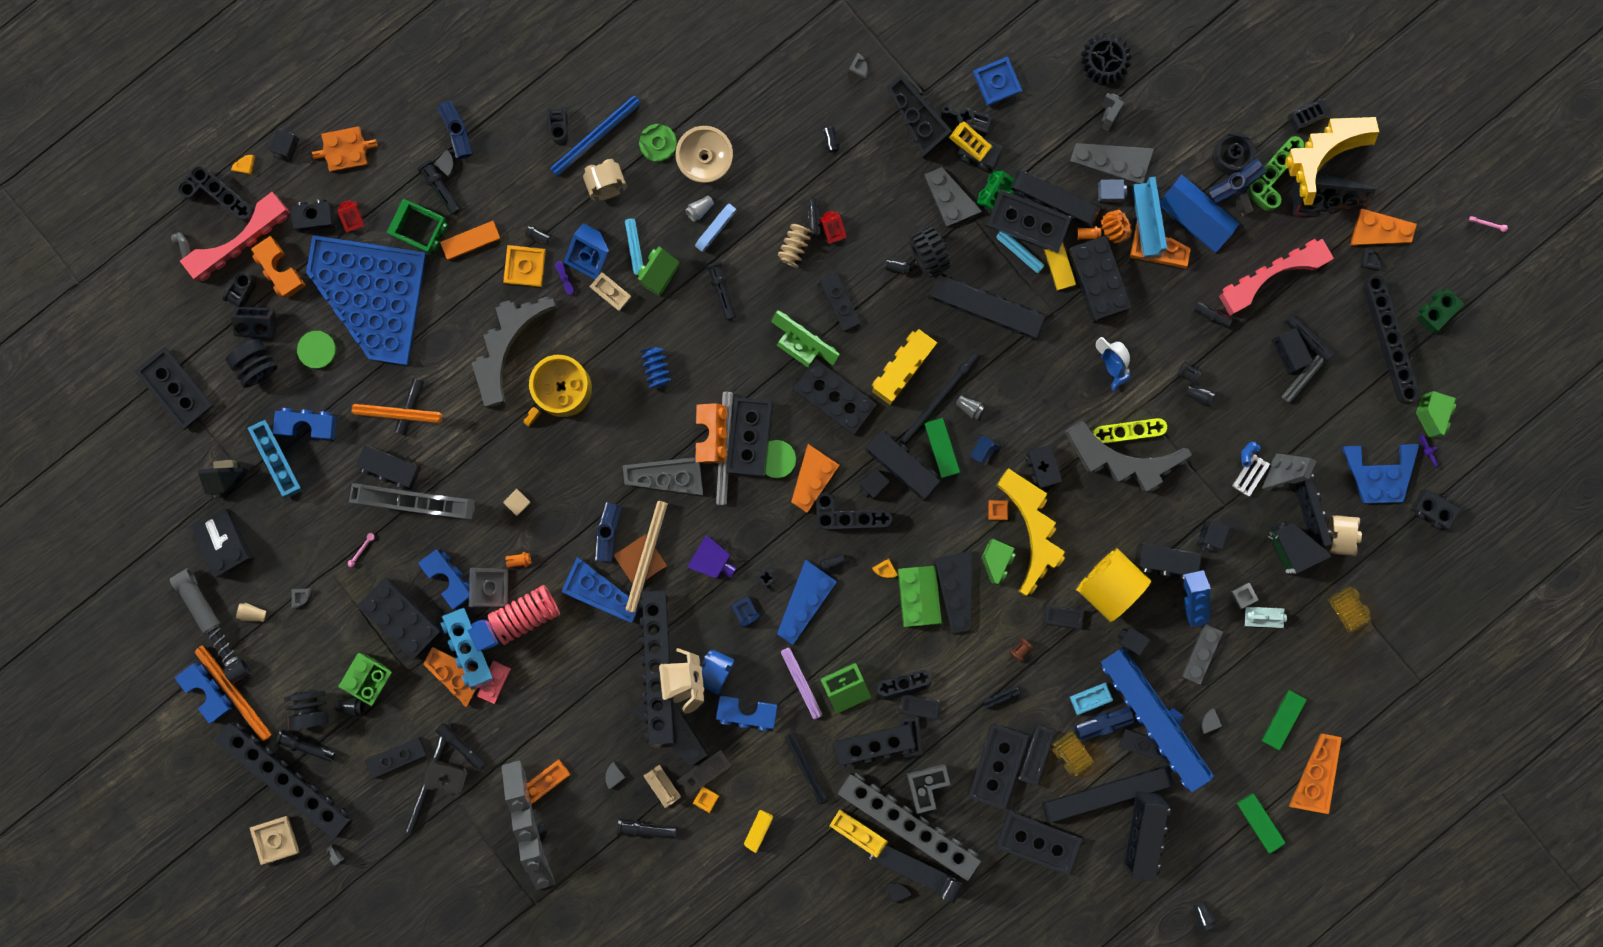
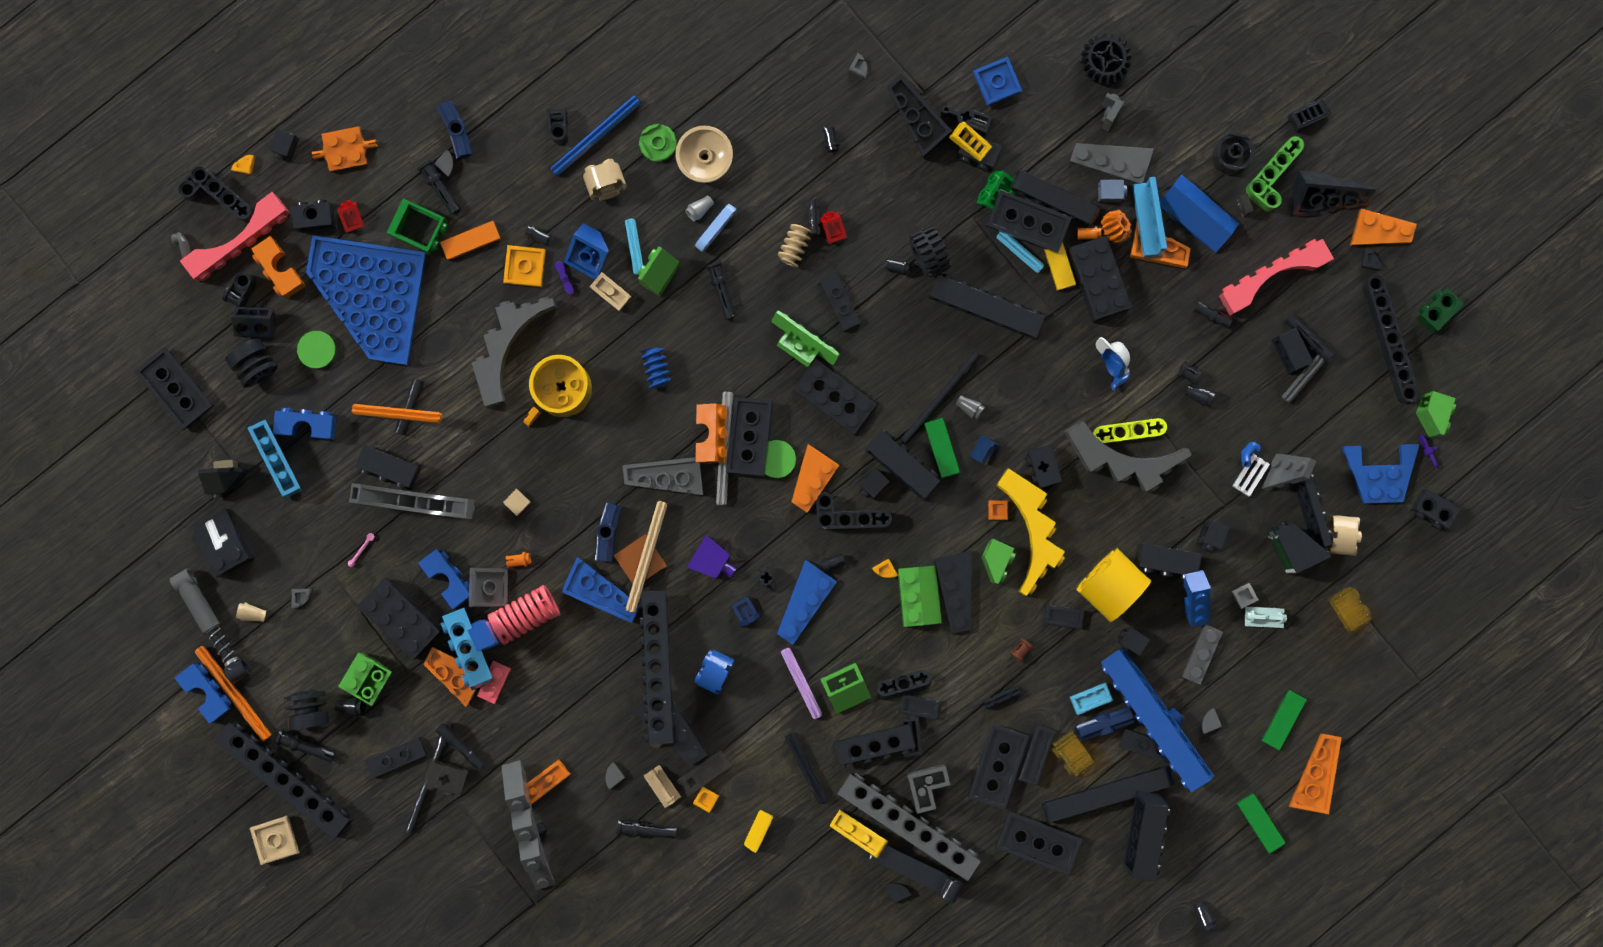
dark grey tile [326,844,344,865] -> none
tan piece [659,648,704,713] -> none
blue arch [716,695,777,731] -> none
yellow wedge [872,329,937,405] -> none
dark grey wing [924,167,982,228] -> none
dark blue piece [1209,158,1268,204] -> none
arch [1285,117,1379,205] -> none
bright pink hinge [1469,216,1508,232] -> none

